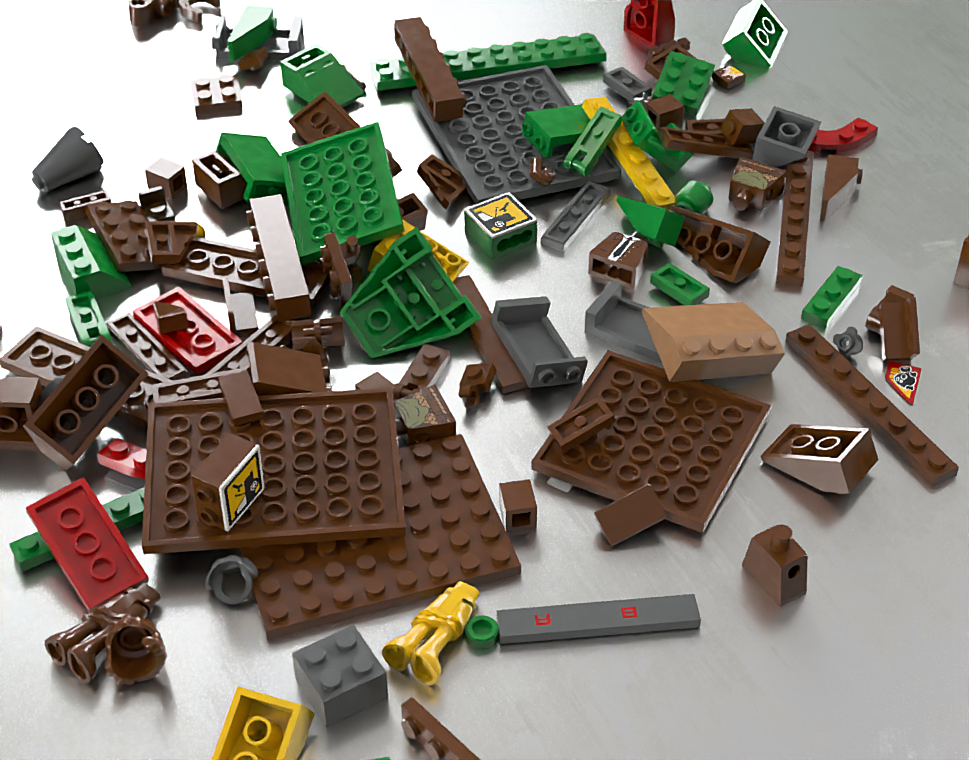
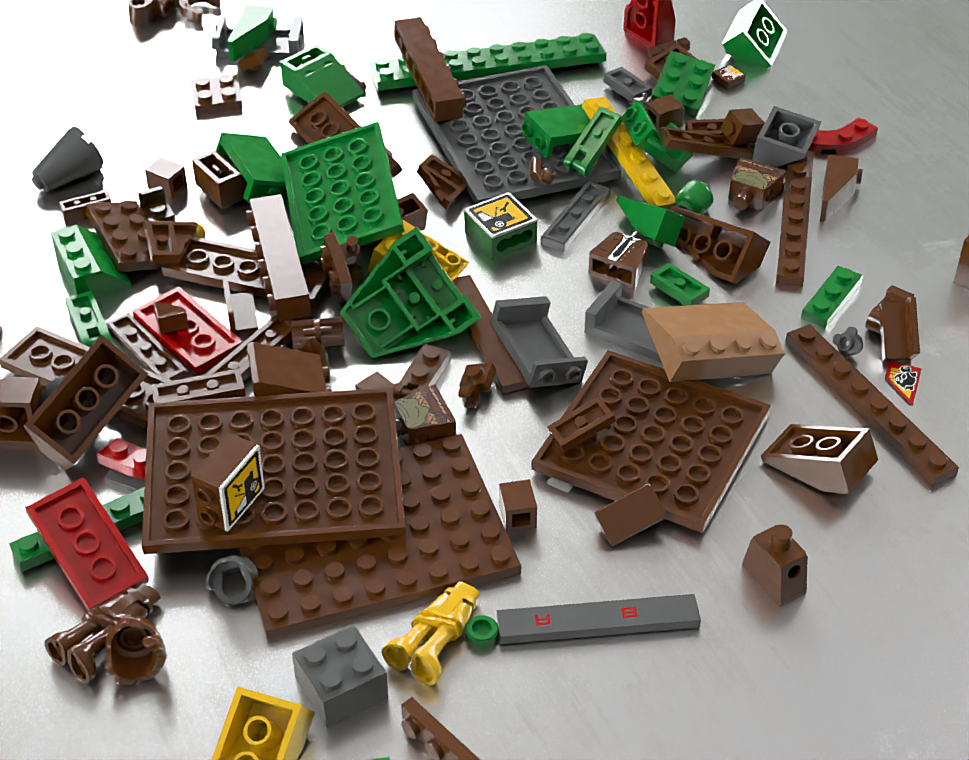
reddish brown tile [218,370,264,426] -> none

